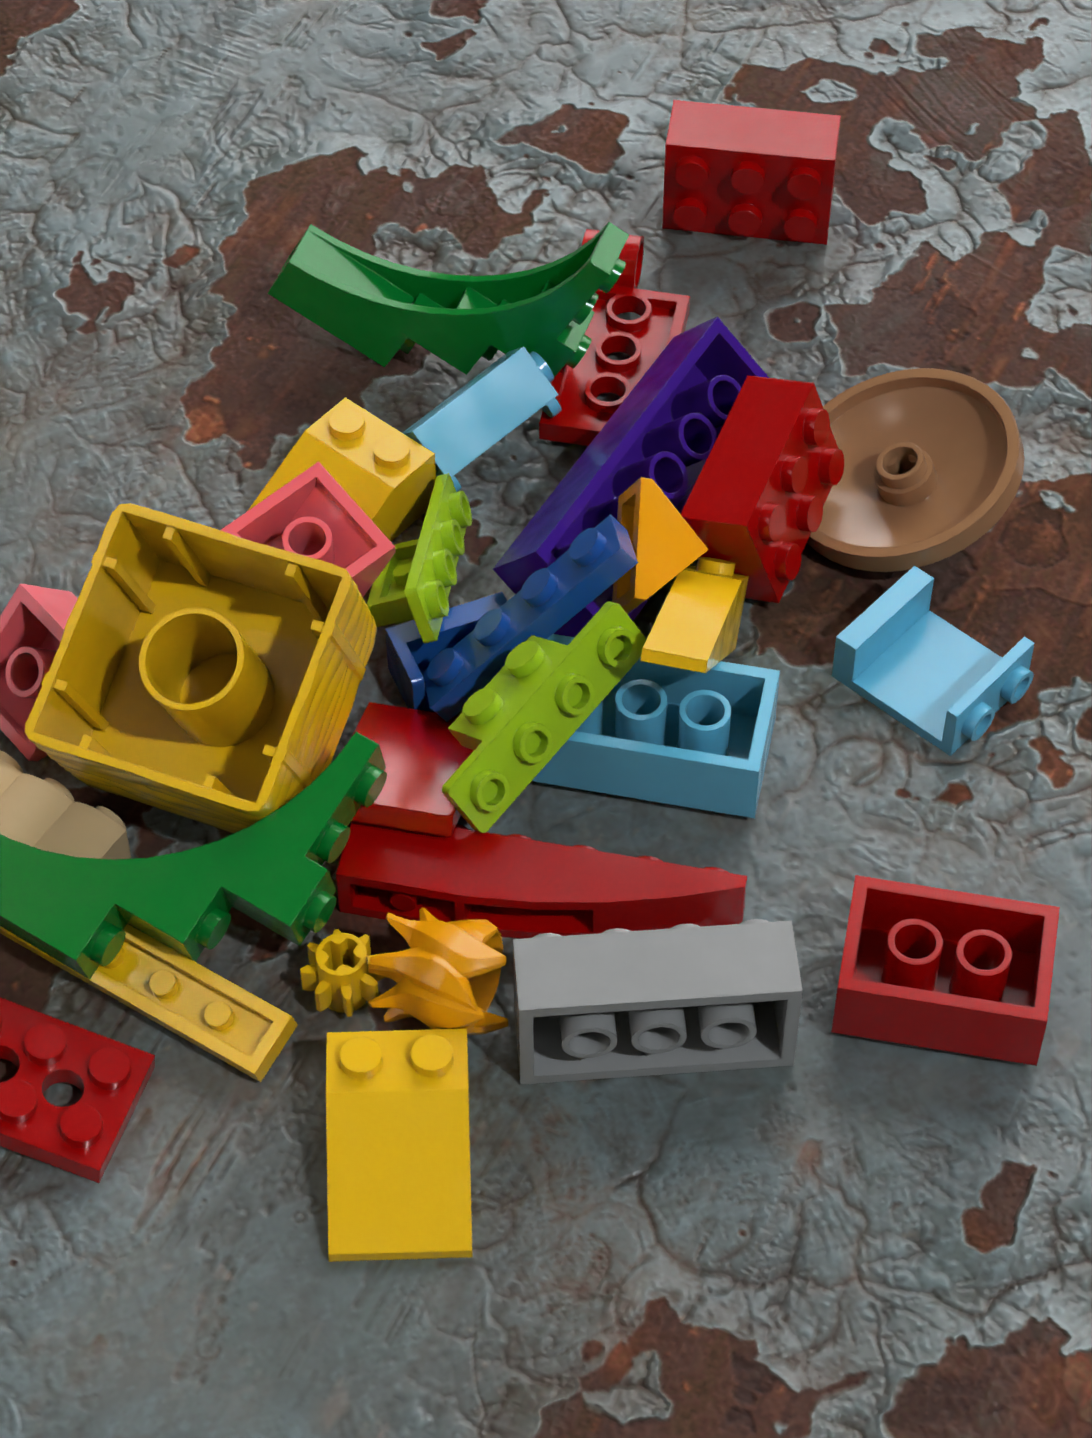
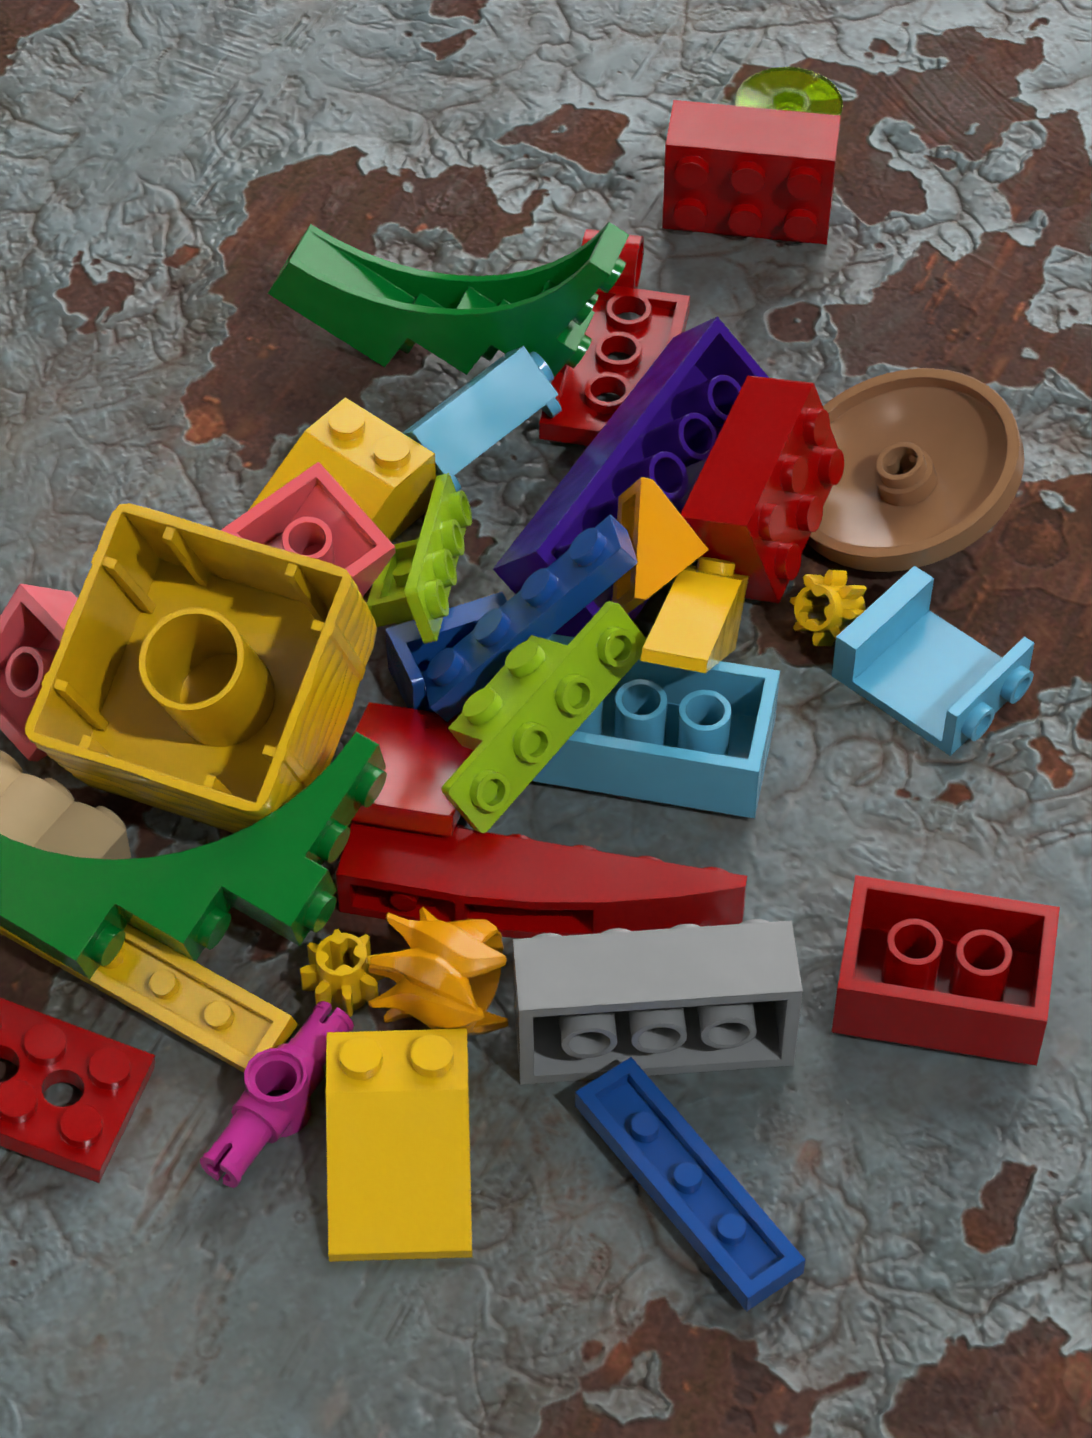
none -> dark pink pin [200,1001,354,1188]
none -> blue plate [575,1057,805,1312]
none -> clear neon green dish [735,67,843,116]
none -> yellow gear [789,570,867,646]

